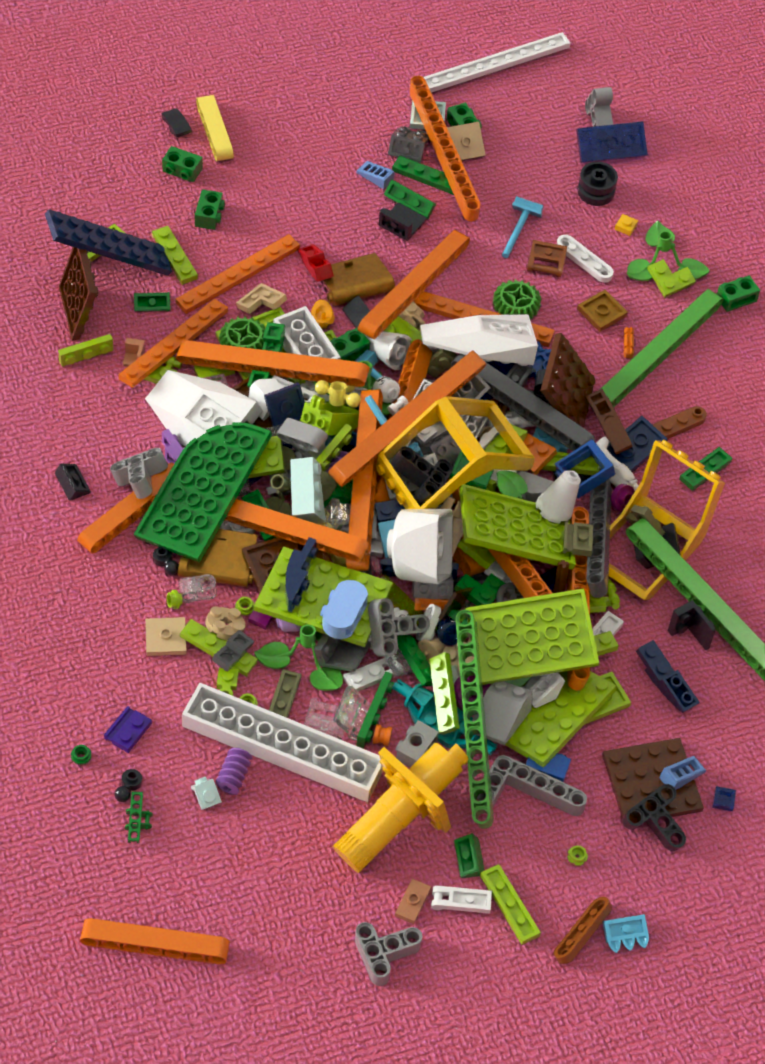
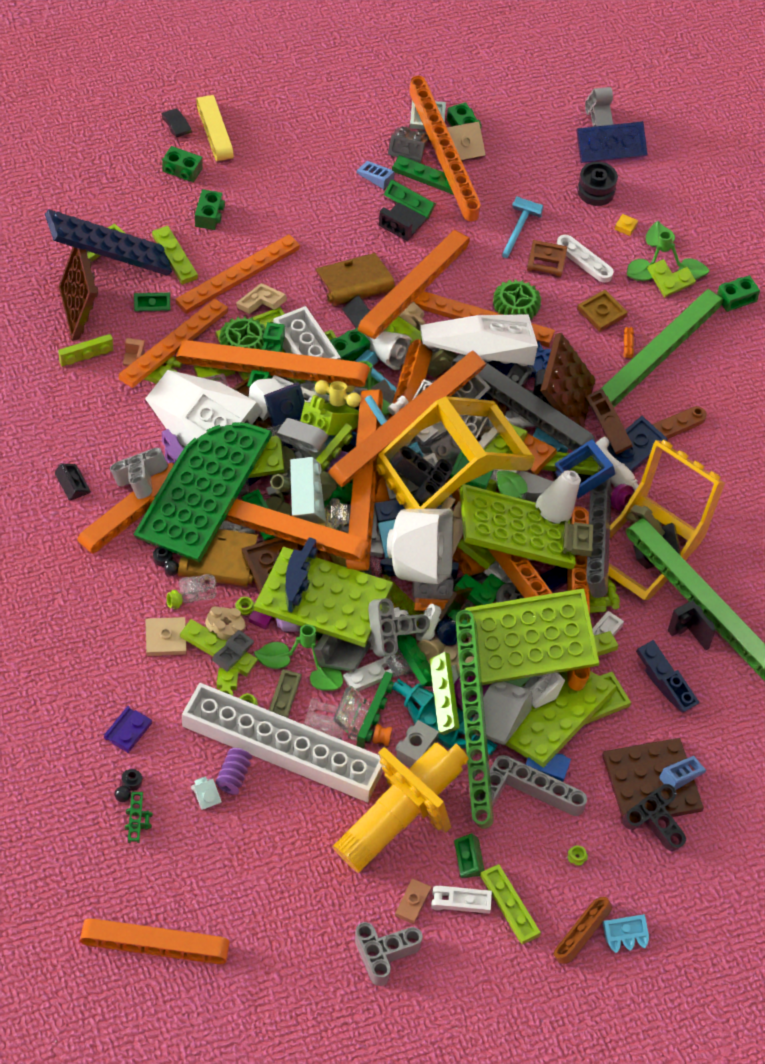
green plate [71,745,92,765] -> none
red slope [297,244,334,282] -> none
light orange hat [311,299,335,329] -> none
light blue brick [320,580,368,639] -> none
white head [373,376,400,403] -> none
white plate [424,32,570,93] -> none
reddish brown axle [553,560,569,593] -> none
green plate [679,447,733,491] -> none
clear blue plate [712,786,736,811] -> none

